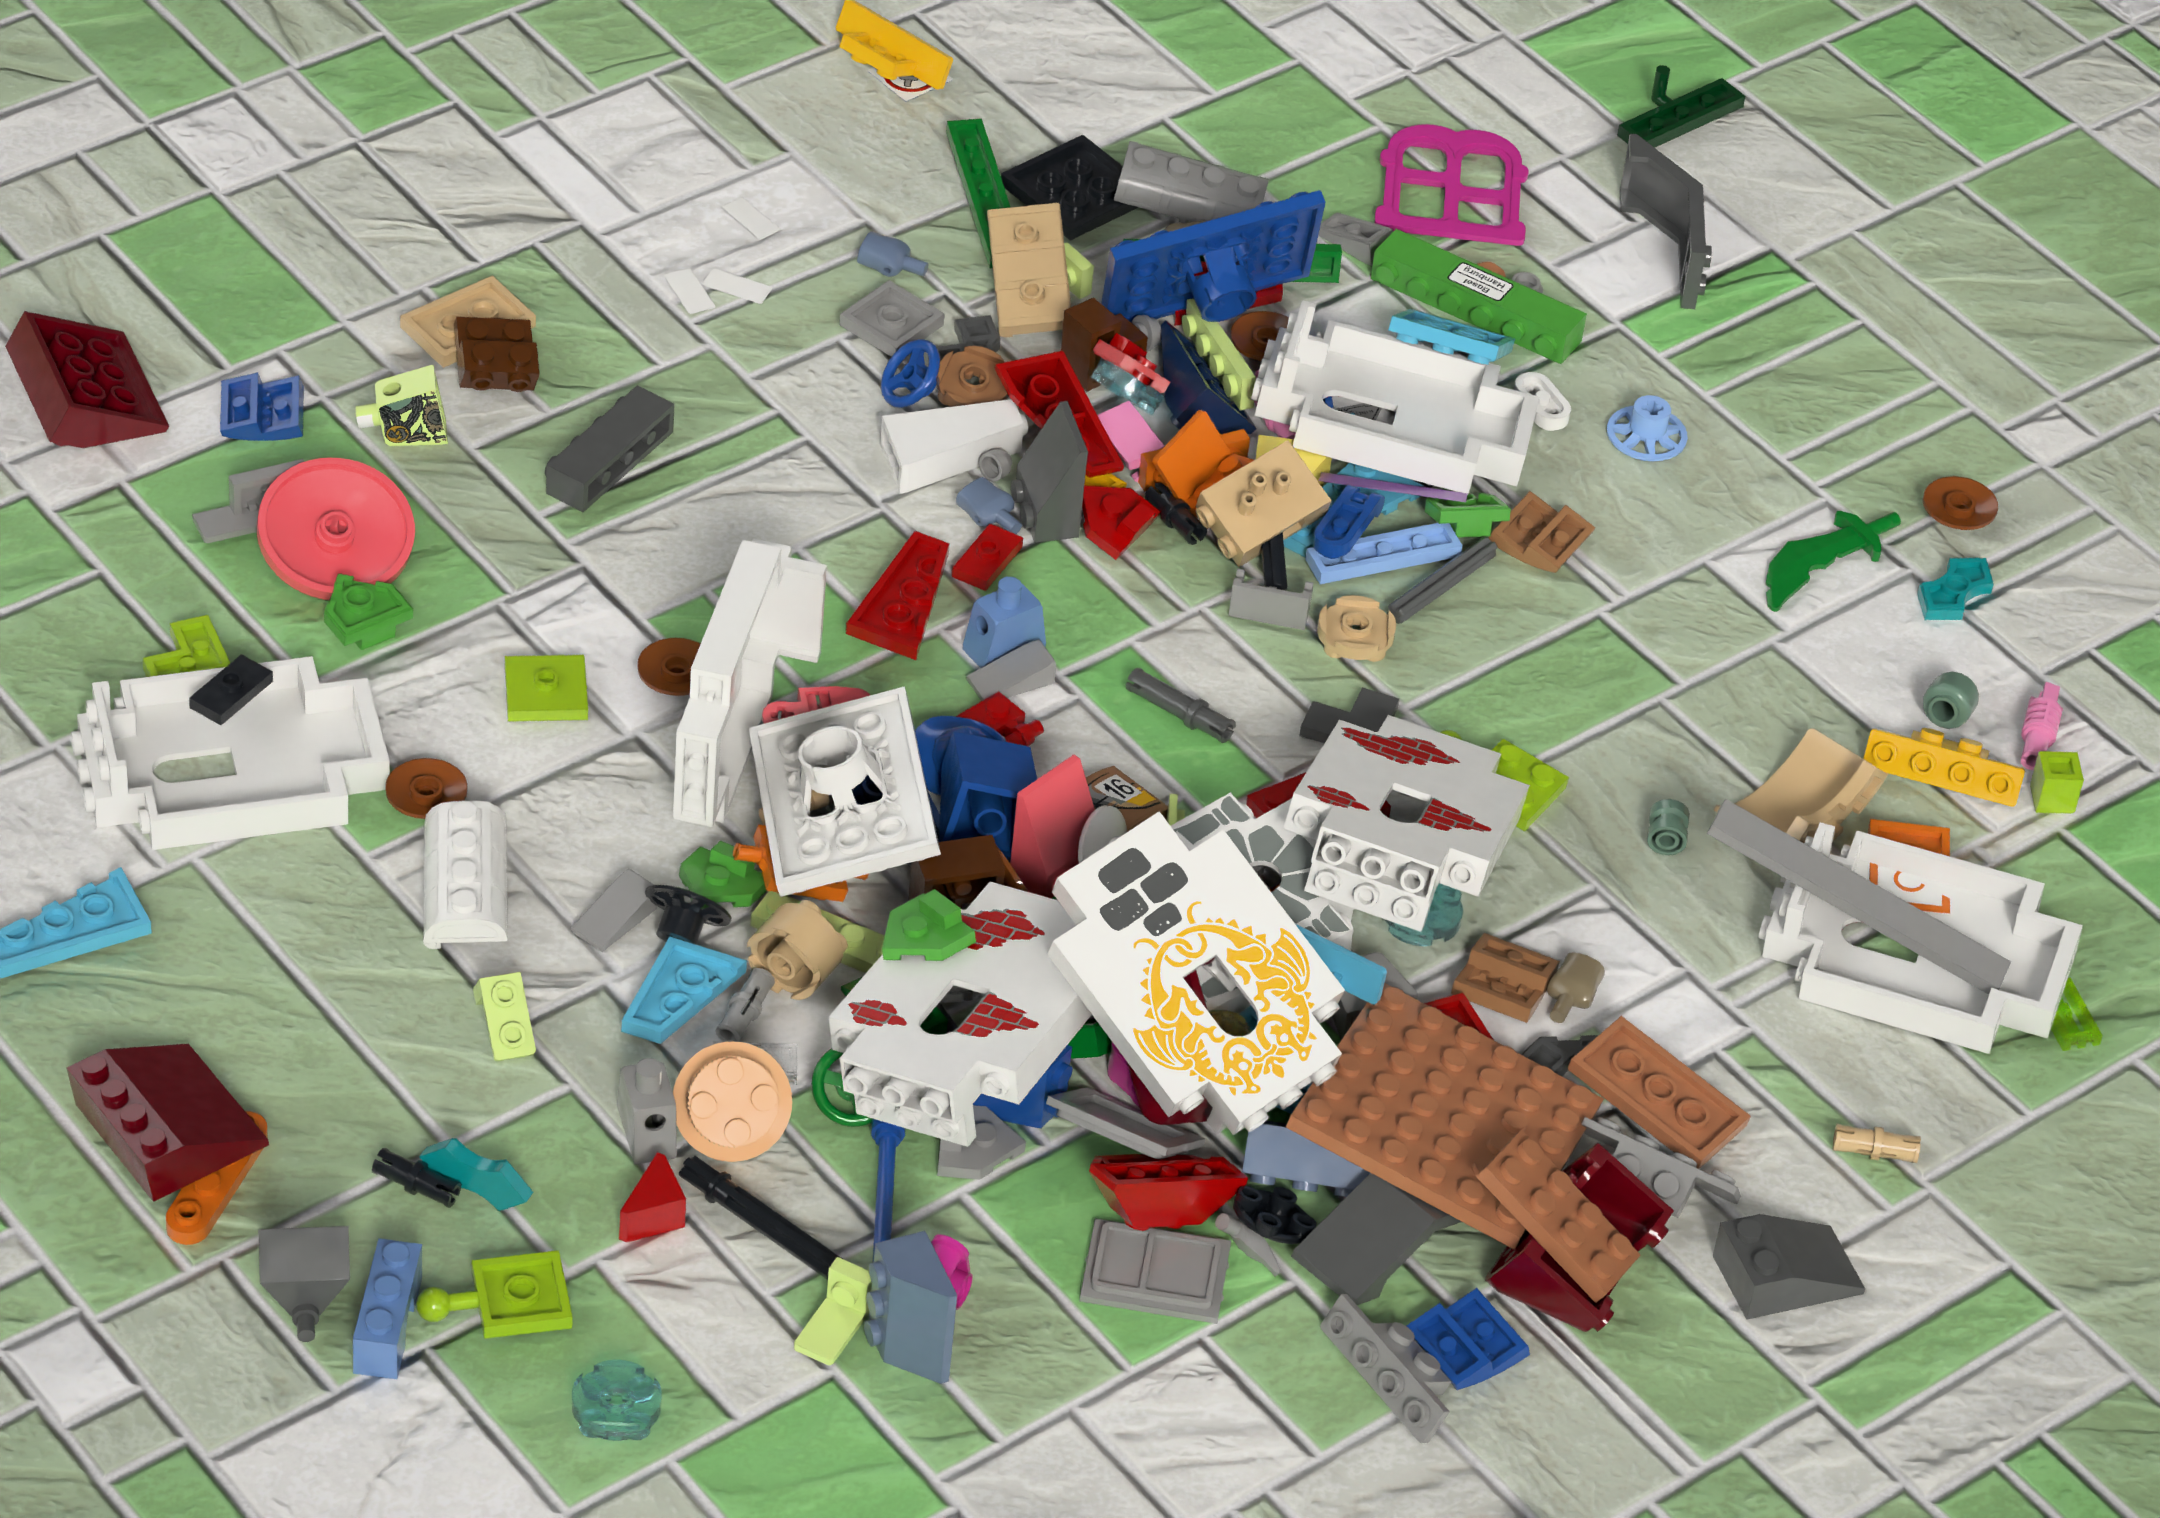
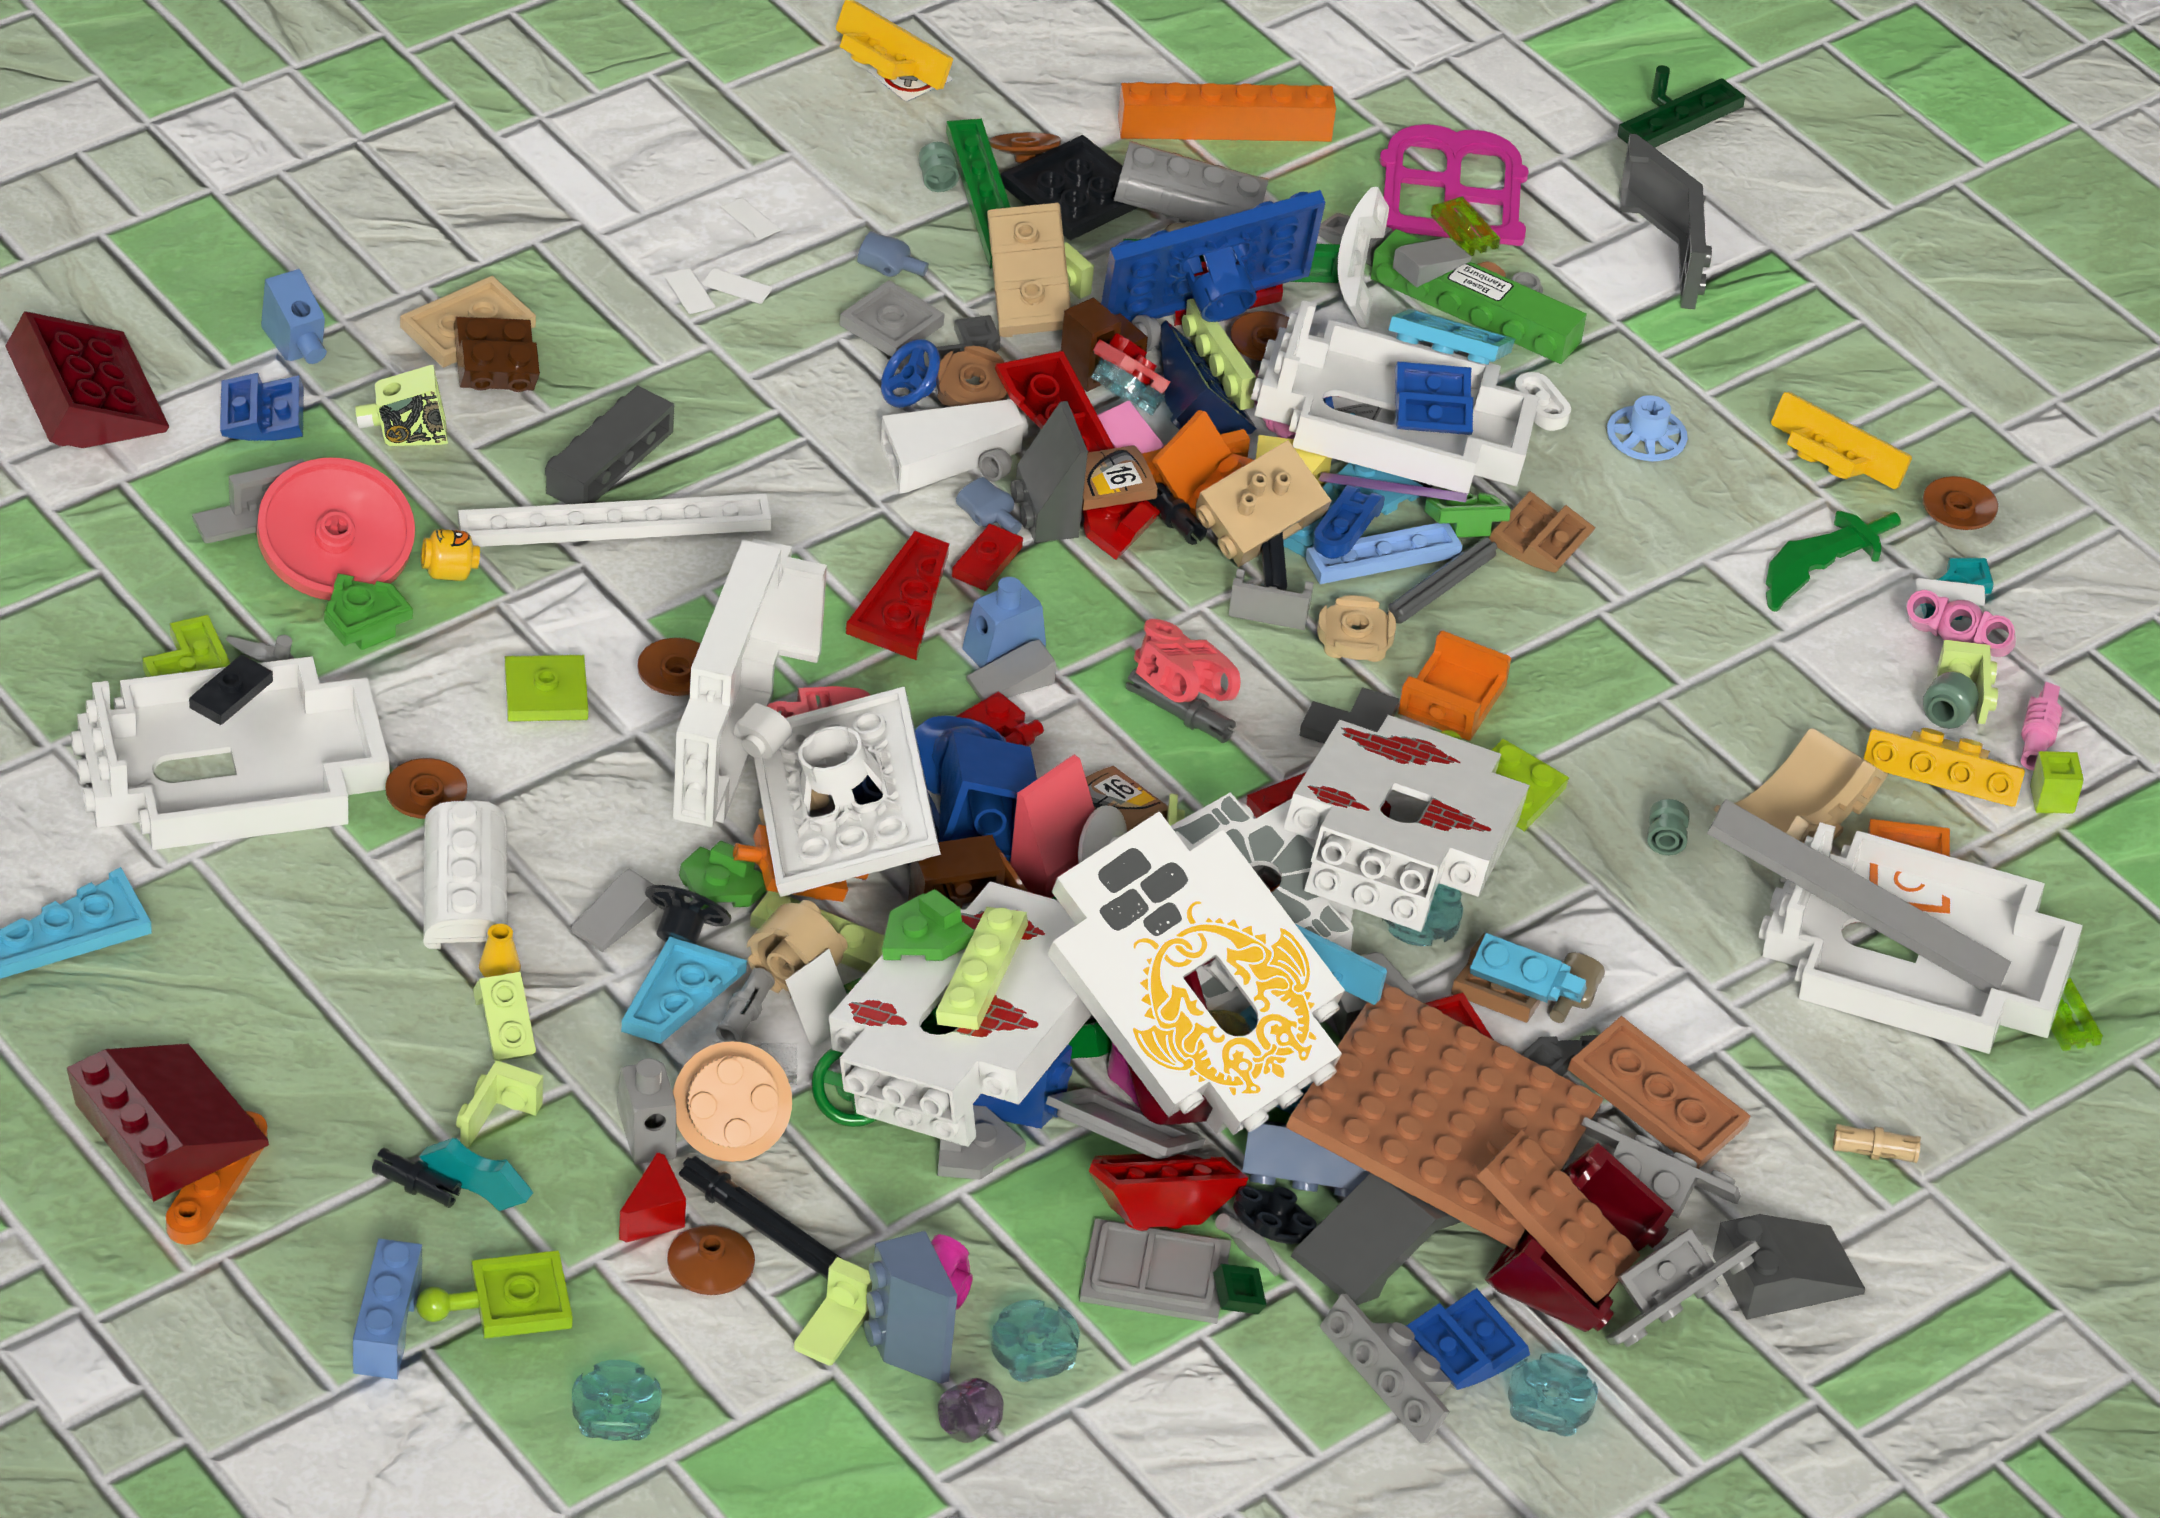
dark grey piece [258,1226,350,1342] -> none
blue piece [871,1118,906,1262] -> none
none -> light grey bar [226,635,294,663]
none -> medium blue torso [261,269,327,364]
none -> yellow head [421,529,480,581]
none -> yellowish green bracket [456,1060,543,1148]
none -> white plate [458,493,771,547]
none -> yellow cone [479,924,521,978]
none -> dark orange dish [667,1225,755,1295]
none -> white plate [734,702,792,759]
none -> white sticker [785,949,847,1049]
none -> sand green wheel [918,142,959,192]
none -> yellowish green plate [936,907,1028,1030]
none -> clear purple head [938,1378,1004,1443]
none -> dark orange dish [989,132,1061,163]
none -> clear light blue plate [991,1299,1080,1382]
none -> slope [1082,445,1158,511]
none -> orange brick [1118,82,1336,142]
none -> coral piece [1134,619,1241,703]
none -> dark green plate [1213,1263,1267,1314]
none -> white slope [1338,187,1389,328]
none -> light grey slope [1393,237,1472,288]
none -> blue slope [1395,362,1473,435]
none -> orange panel [1398,630,1511,741]
none -> clear neon green tile [1431,196,1500,256]
none -> medium azure hinge [1470,933,1587,1003]
none -> clear light blue plate [1508,1353,1598,1437]
none -> light grey bracket [1605,1229,1760,1347]
none -> yellow bracket [1771,392,1912,489]
none -> bright pink piece [1907,590,2016,657]
none -> white sticker [1916,578,1985,606]
none -> yellowish green bracket [1937,640,1998,724]

